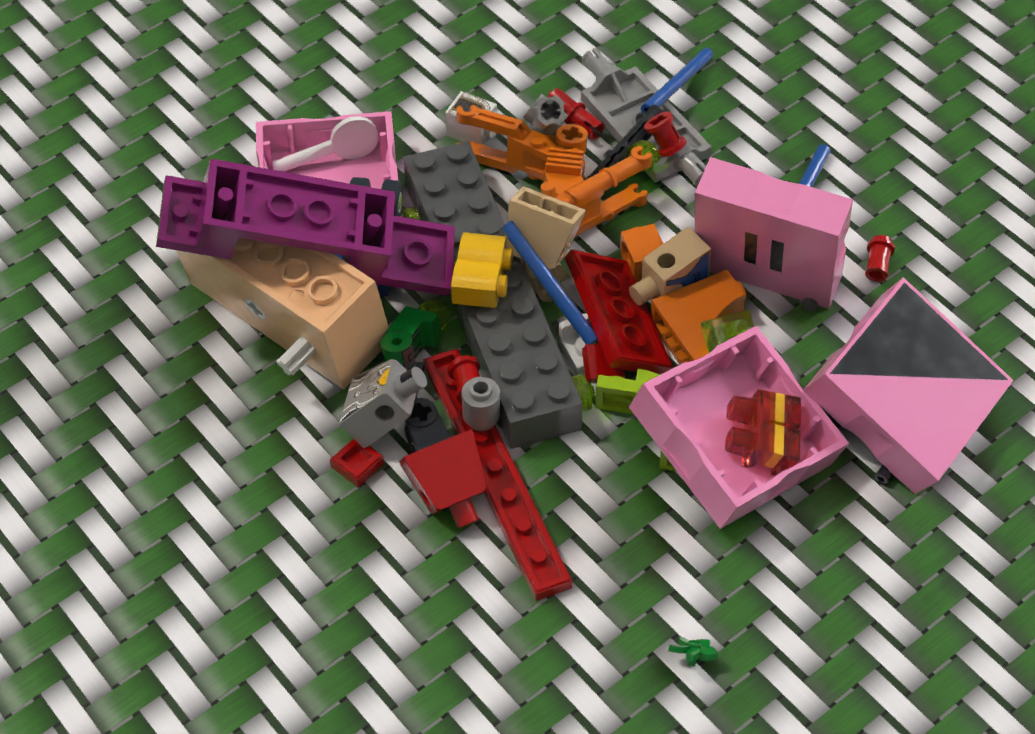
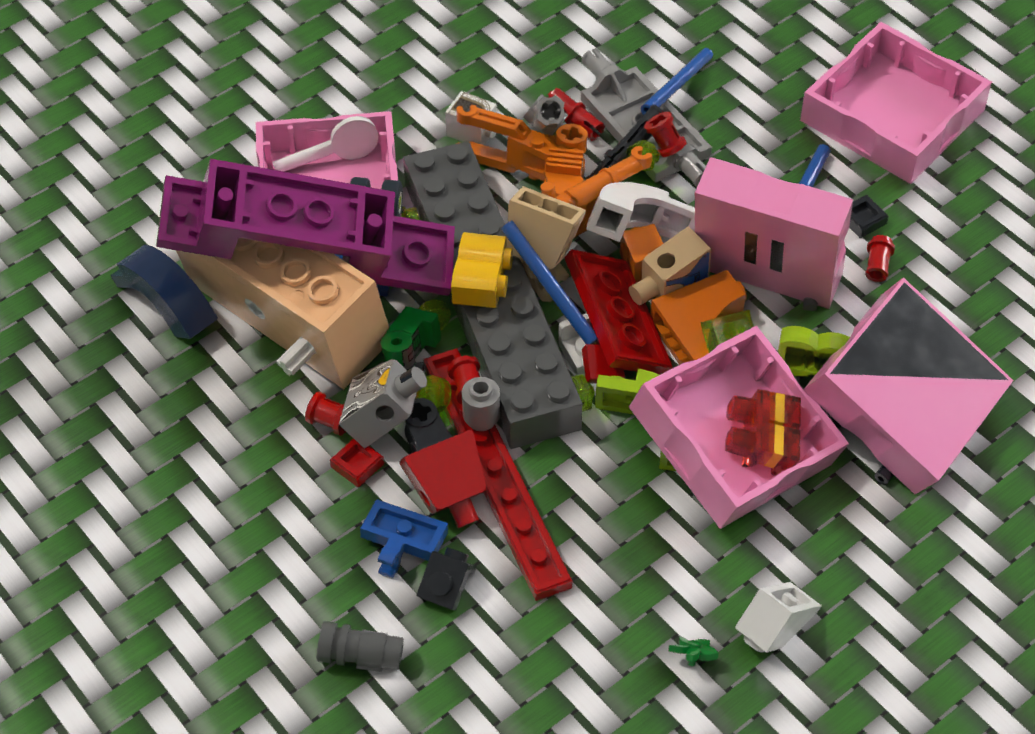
none -> dark blue arch [110,245,218,339]
none -> red bush [305,391,346,436]
none -> dark grey axle [317,621,404,672]
none -> blue plate [360,499,448,578]
none -> clear neon green tile [416,375,451,413]
none -> black bracket [416,547,477,610]
none -> white arch [586,182,695,242]
none -> white slope [735,582,821,653]
none -> lime brick [777,326,850,376]
none -> bright pink tile [800,22,992,184]
none -> black tile [849,195,889,238]

